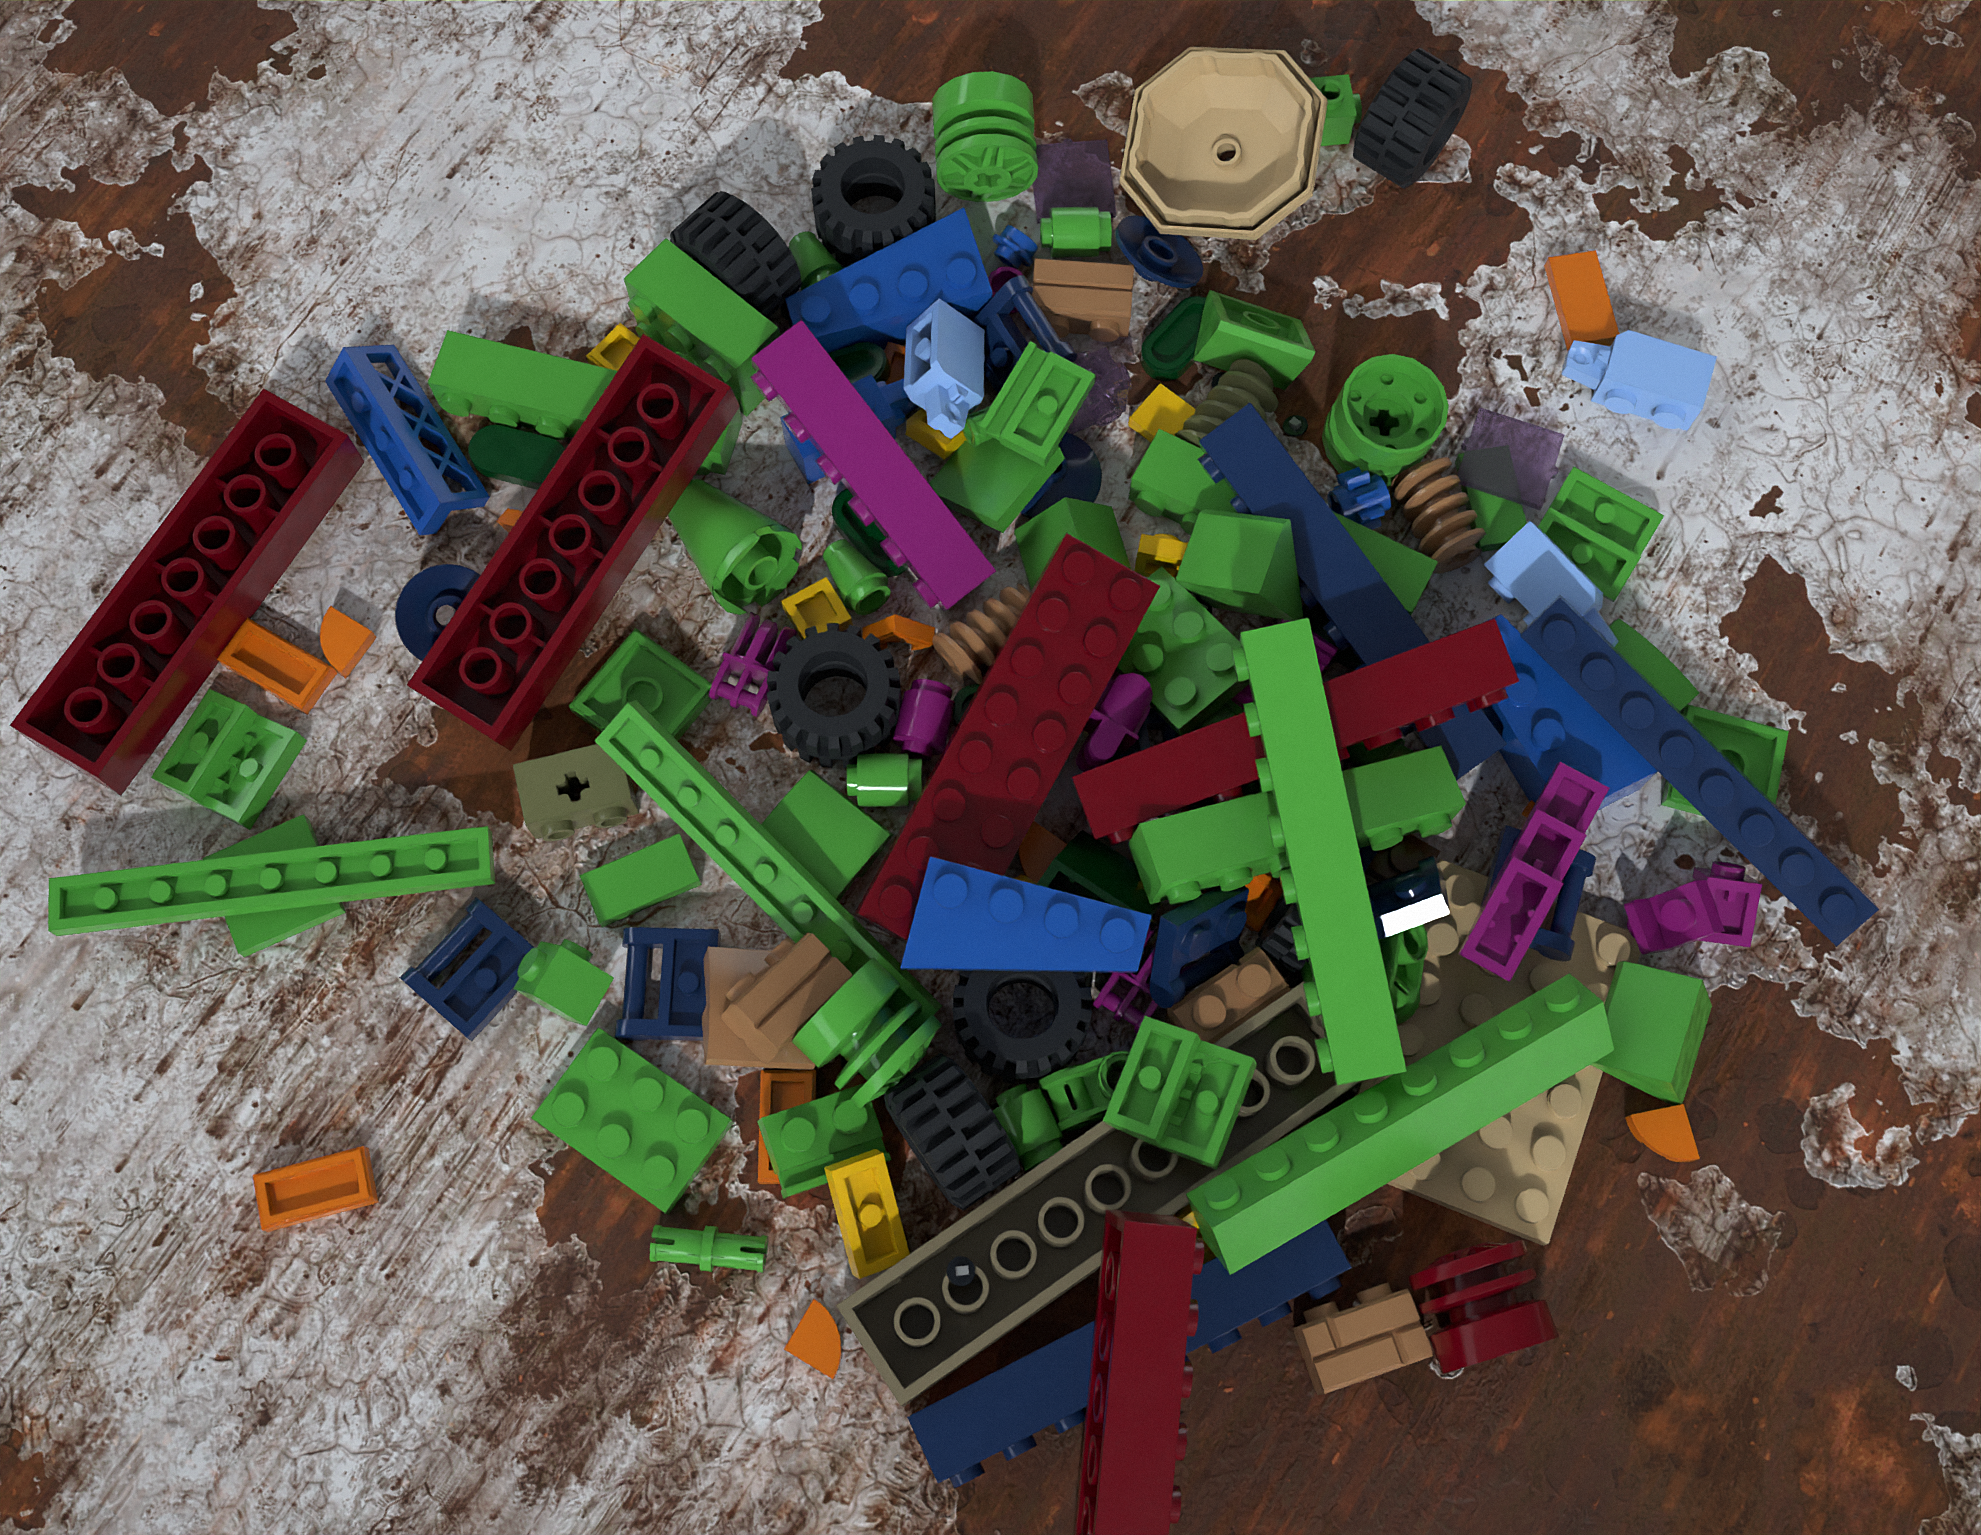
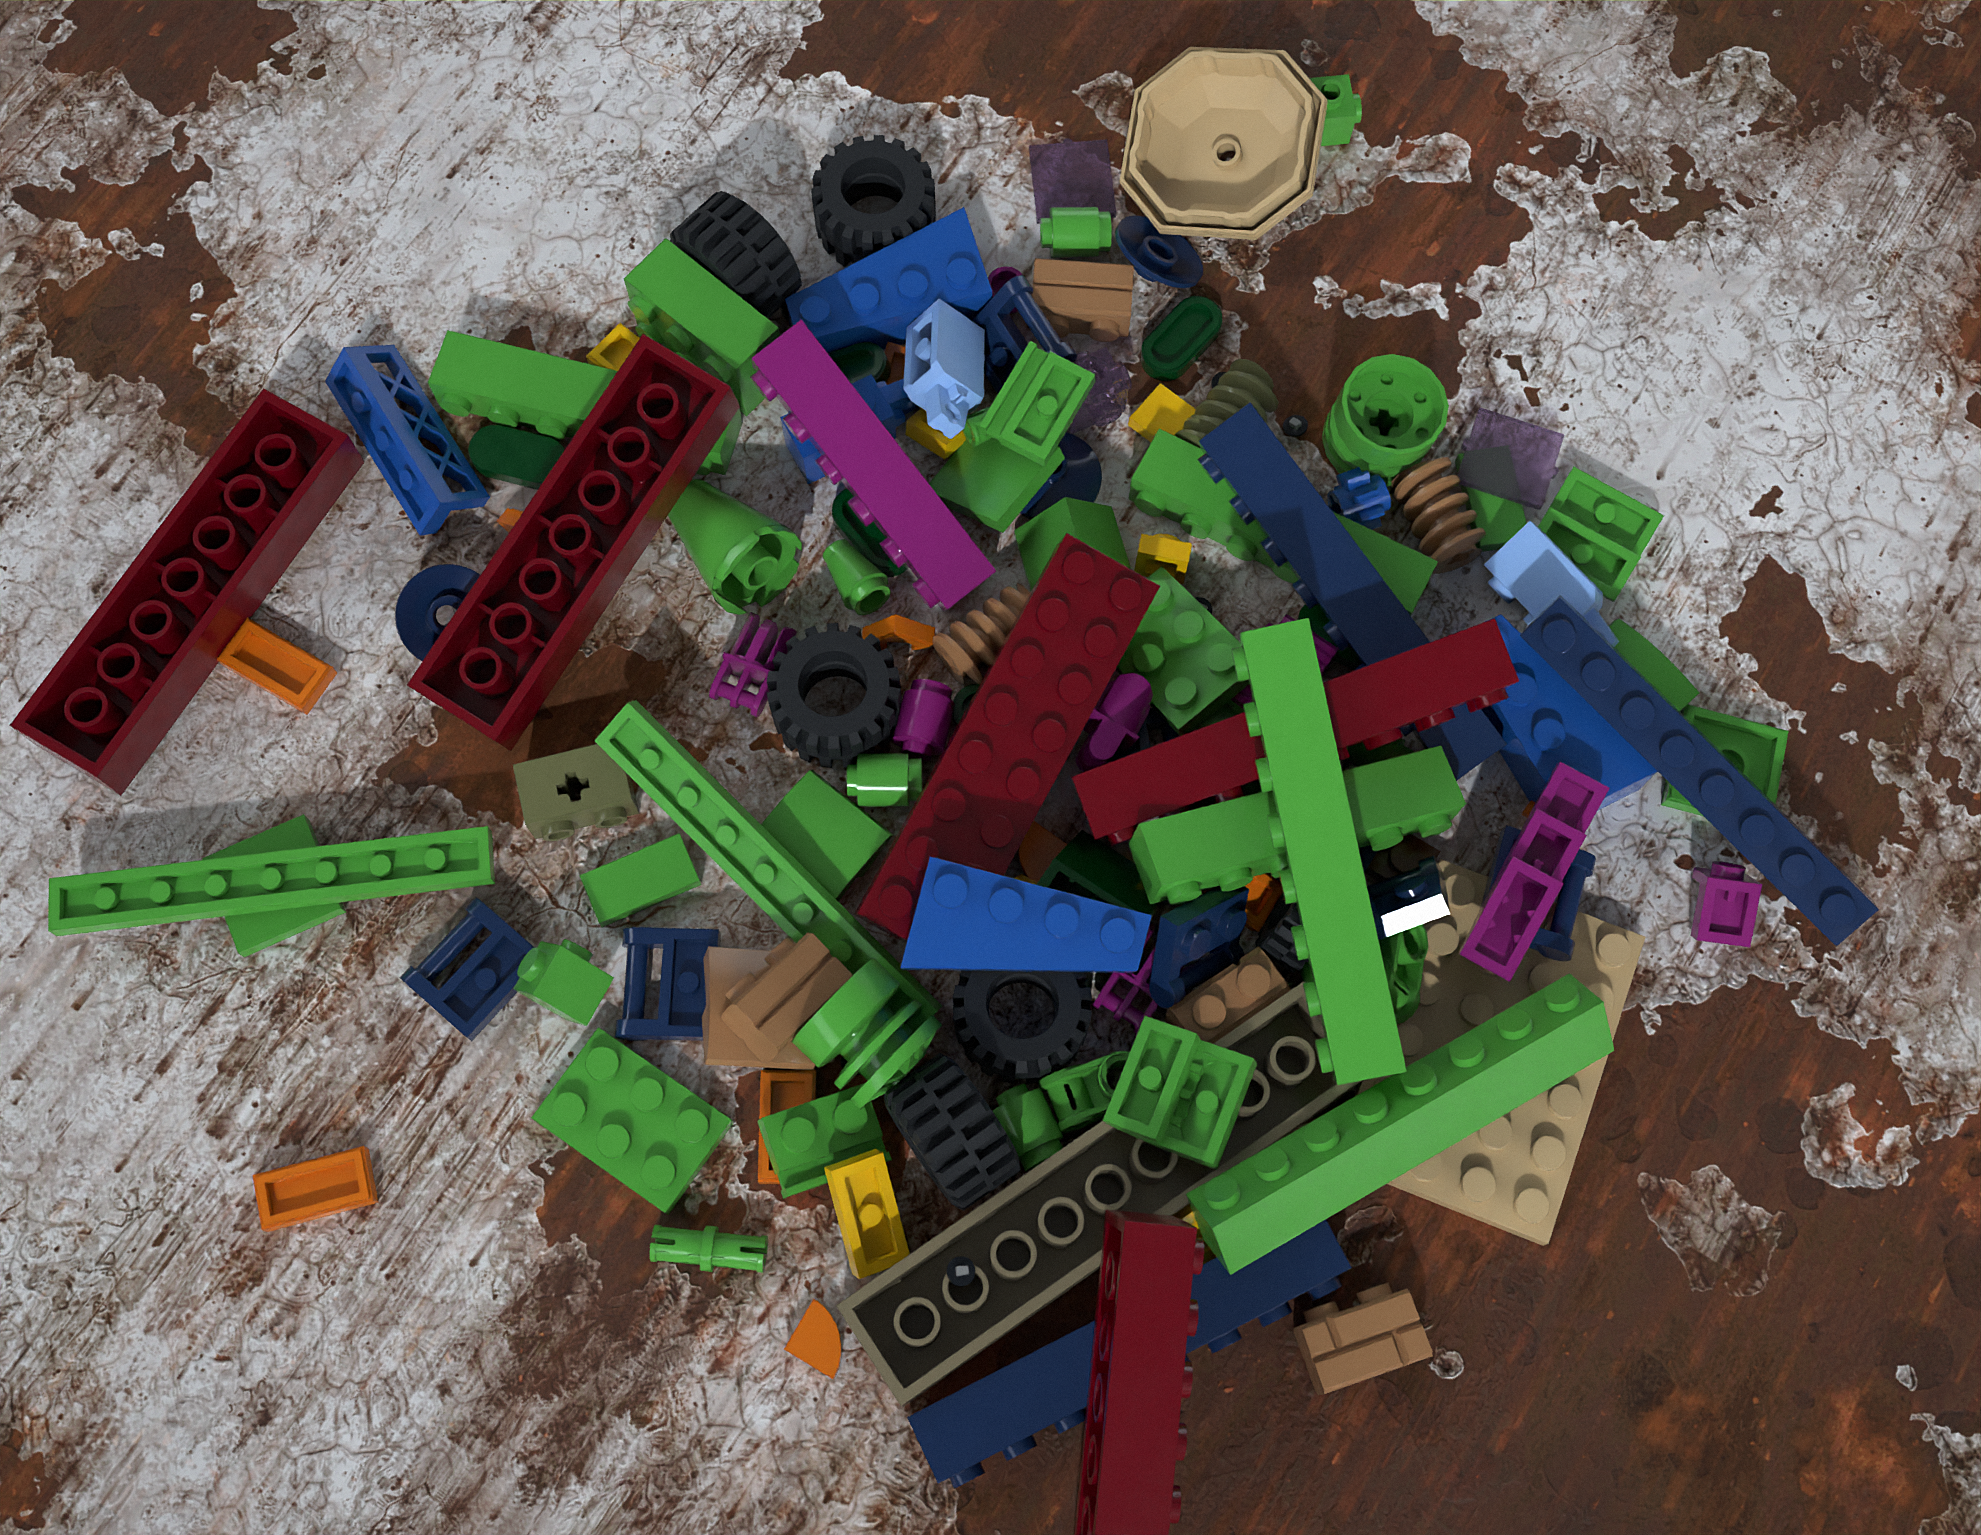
bright green slope [151,689,307,830] -> none
orange tile [320,606,377,679] -> none
bright green tile [569,628,712,741] -> none
yellow plate [781,577,853,640] -> none
bright green cone [789,231,844,290] -> none
bright green wheel [932,71,1038,202] -> none
blue plate [992,225,1038,270] -> none
bright green slope [1175,509,1304,621] -> none
bright green slope [1193,290,1316,390] -> none
black tyre [1353,48,1472,189] -> none
dark red wheel [1408,1240,1559,1374] -> none
orange tile [1544,250,1619,351] -> none
light blue hinge [1561,330,1717,431] -> none
bright green slope [1590,961,1712,1106] -> none
magenta bracket [1624,879,1724,955] -> none
orange tile [1625,1104,1700,1162] -> none

